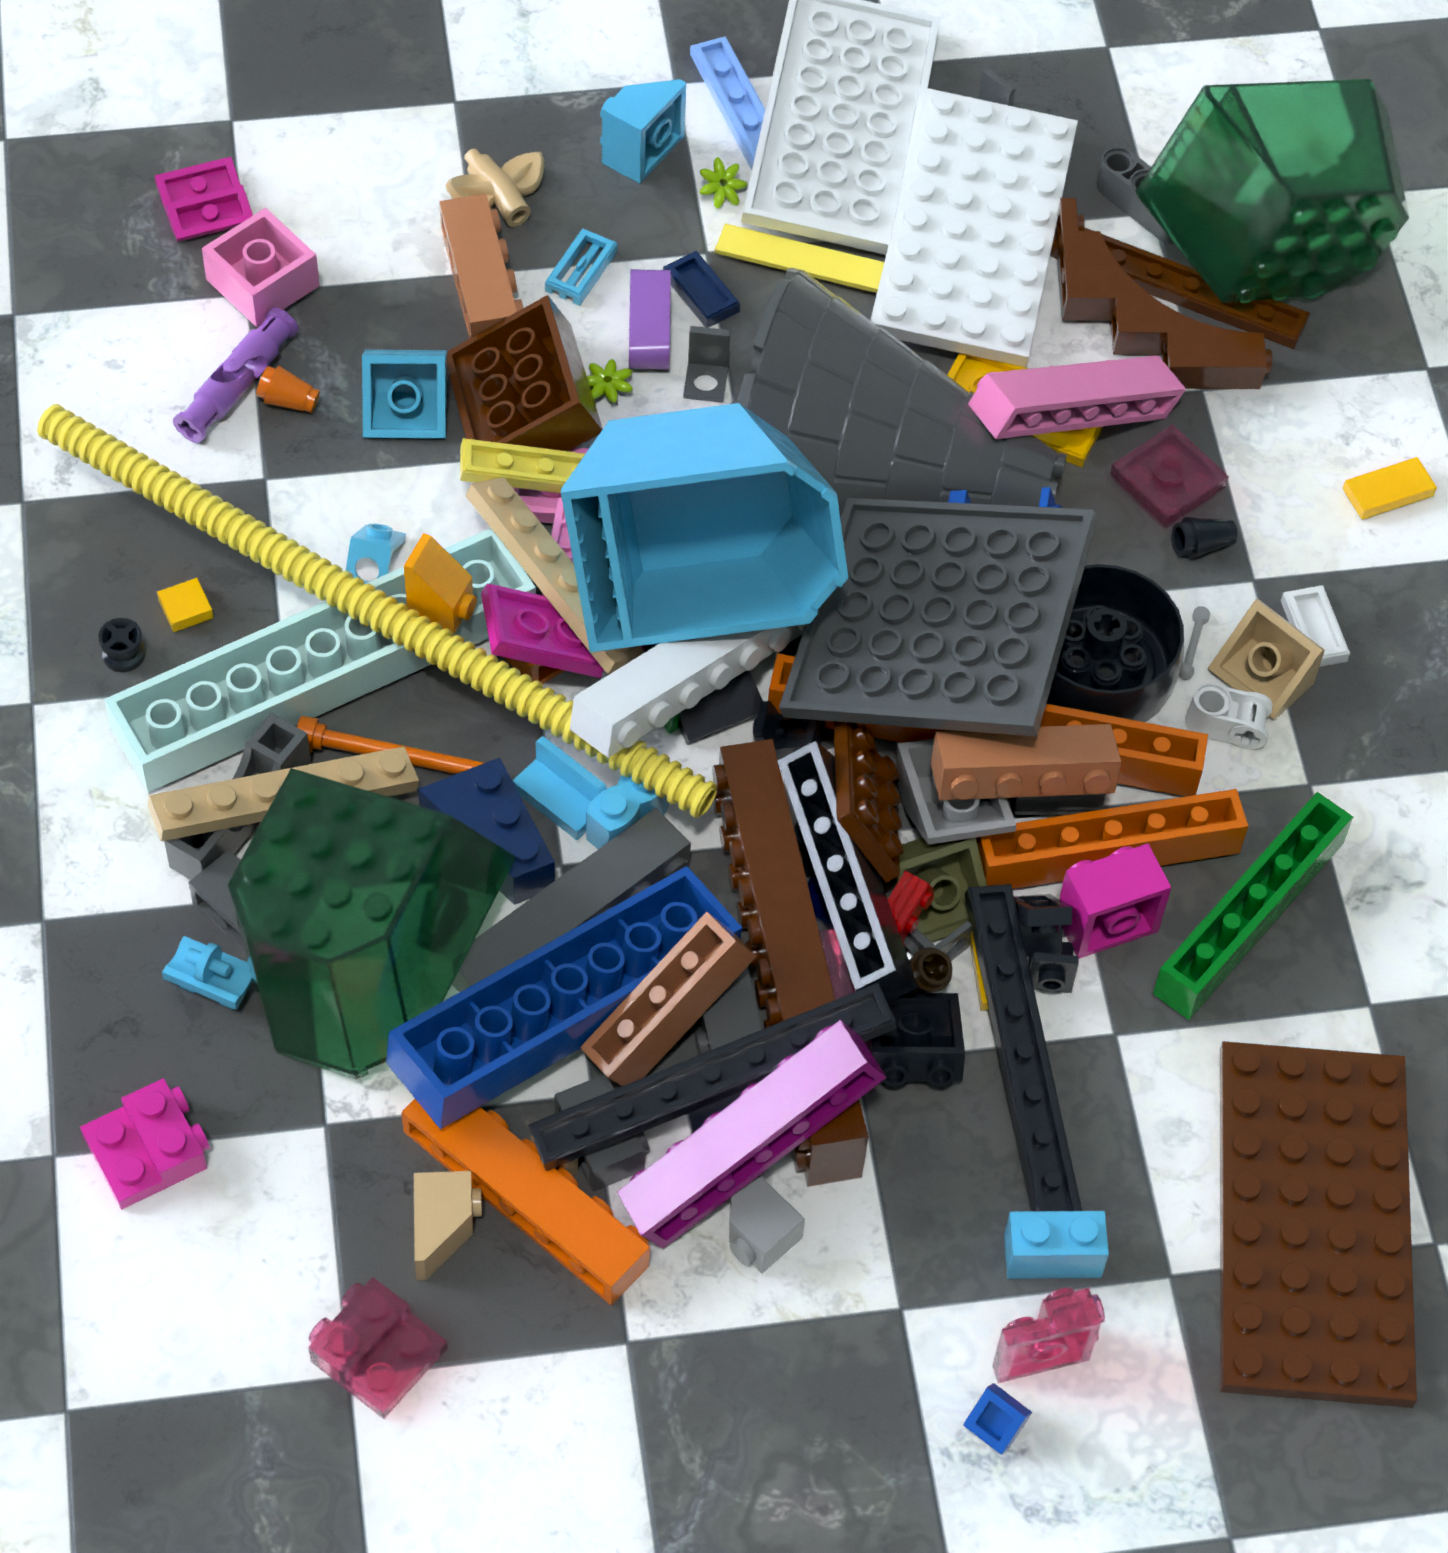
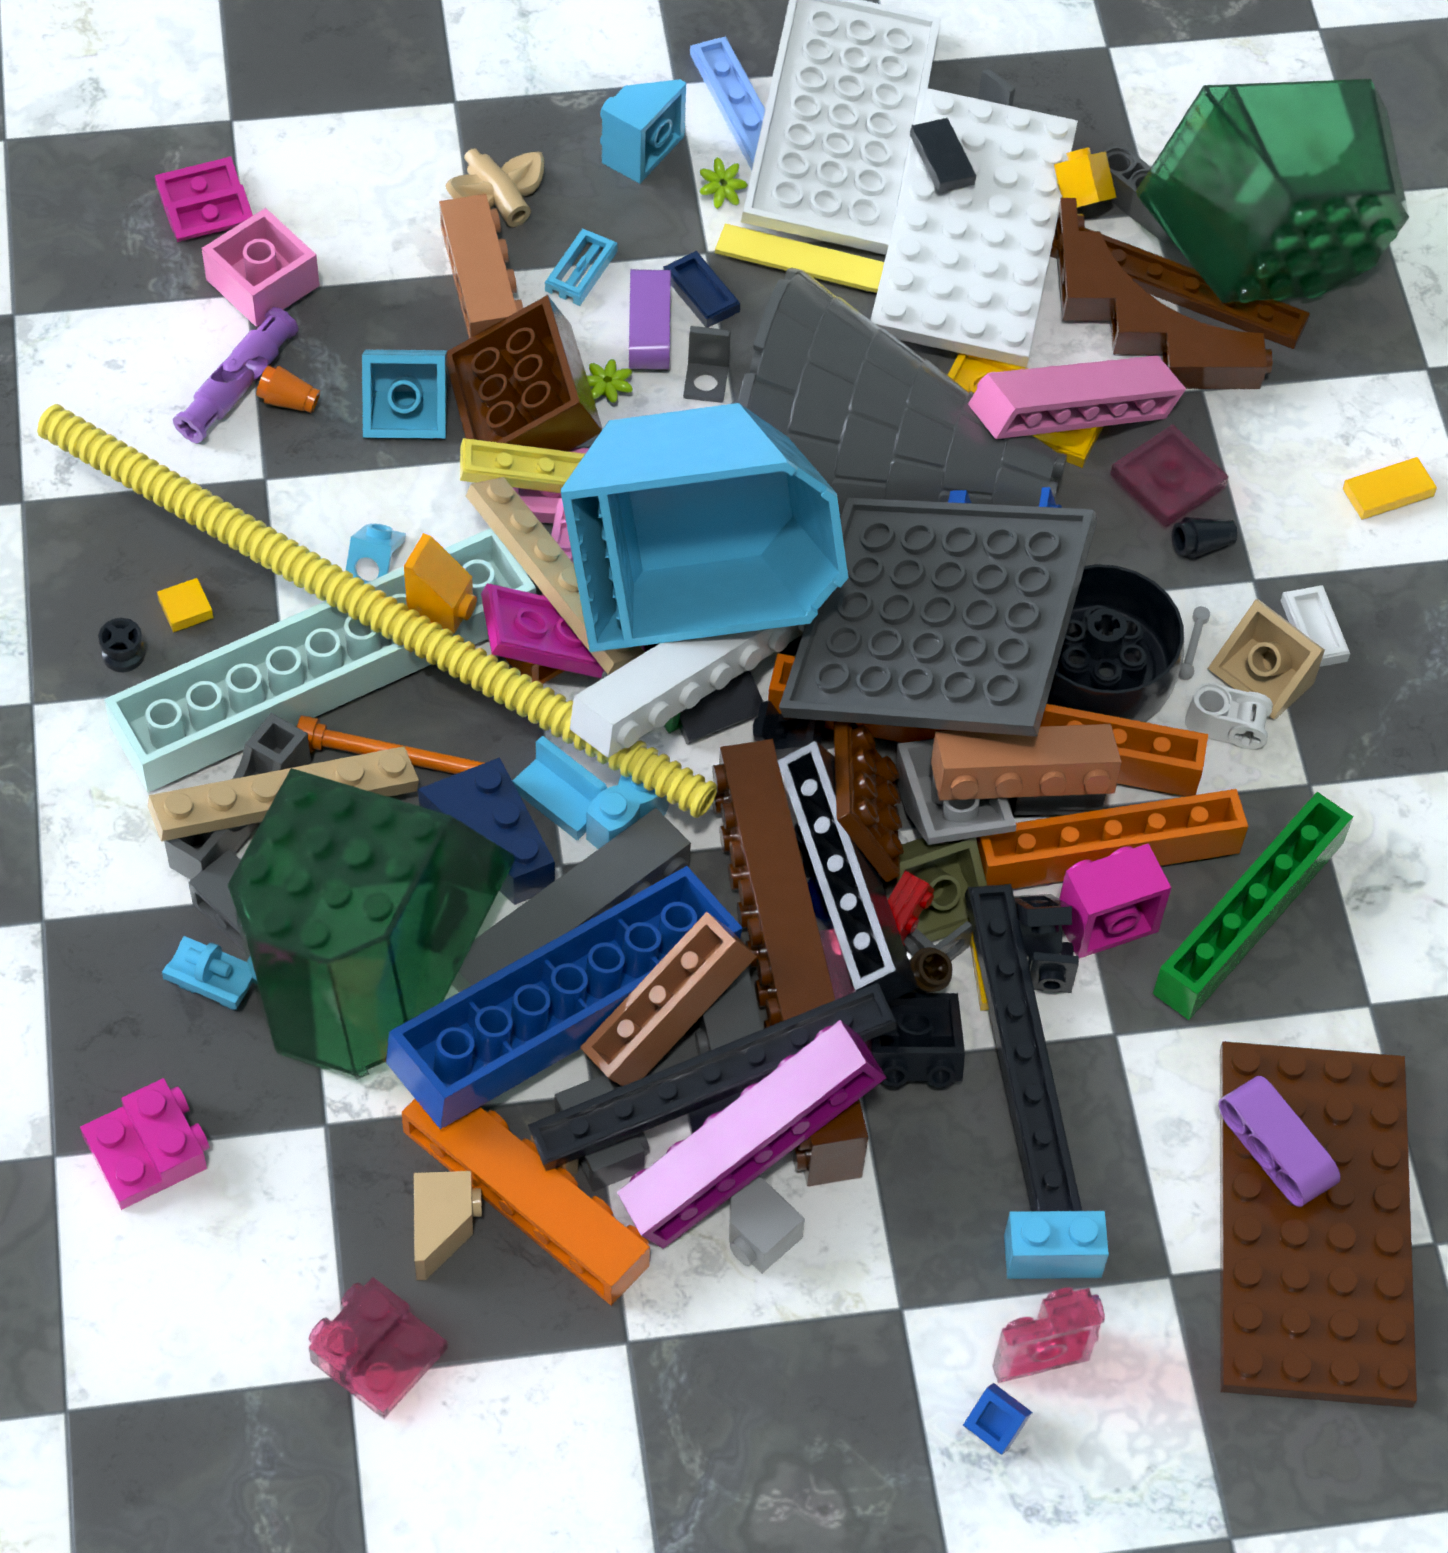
none -> black tile [910,118,977,193]
none -> yellow brick [1054,147,1116,208]
none -> medium lavender beam [1218,1076,1340,1207]

